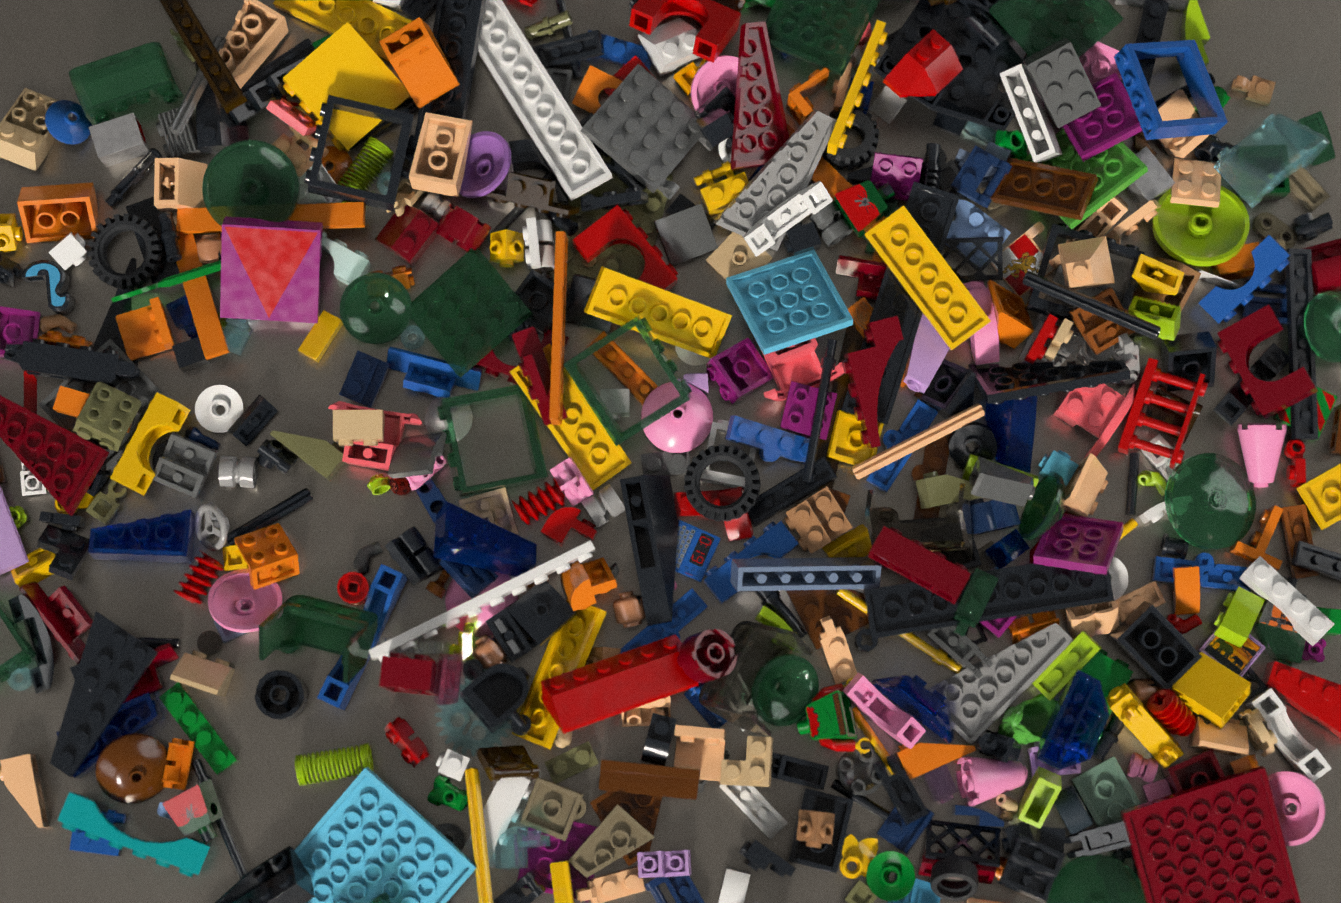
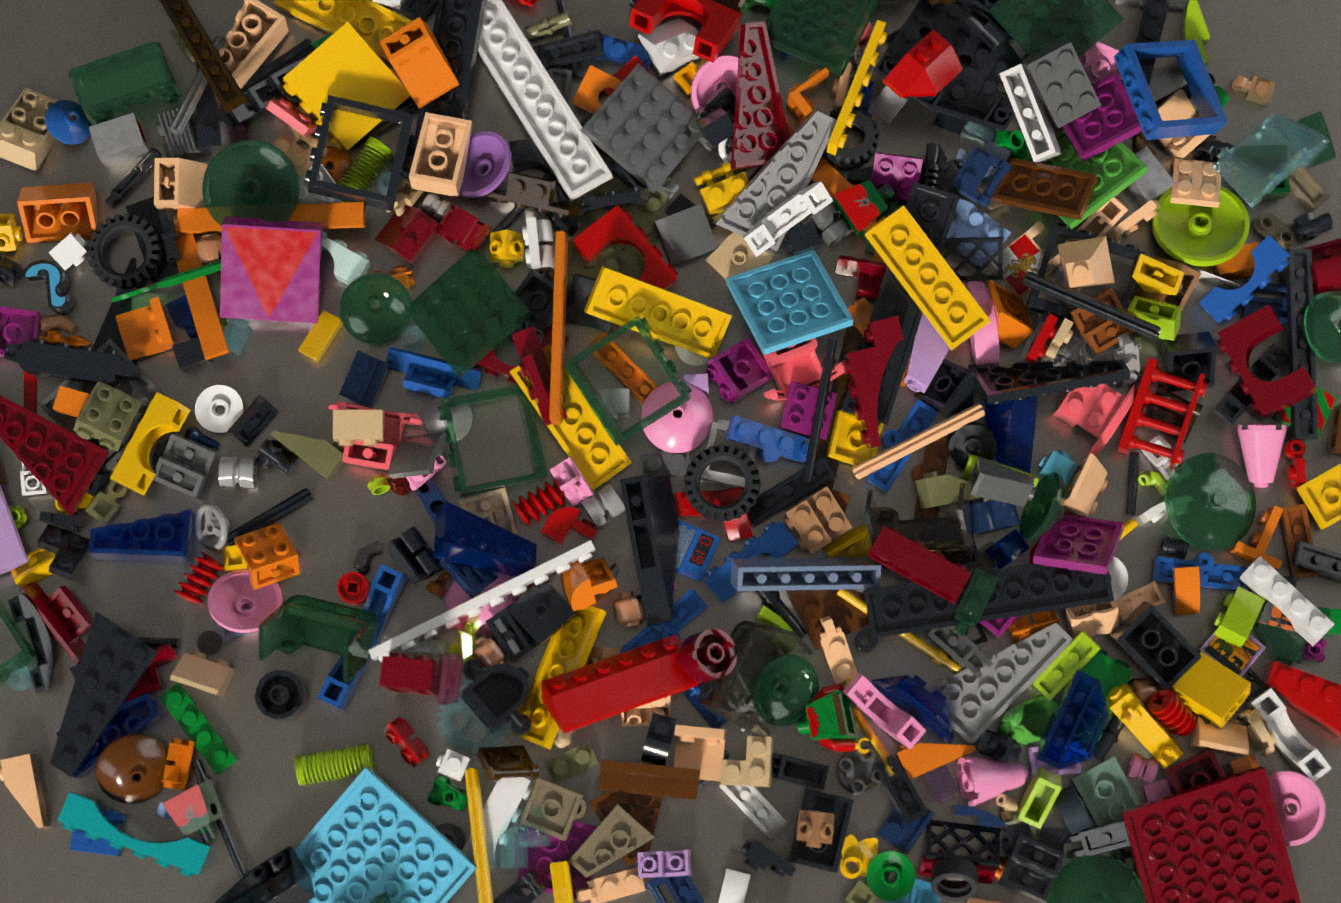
black piece [831,779,890,820] -> none
red arm [1166,614,1202,634] -> none

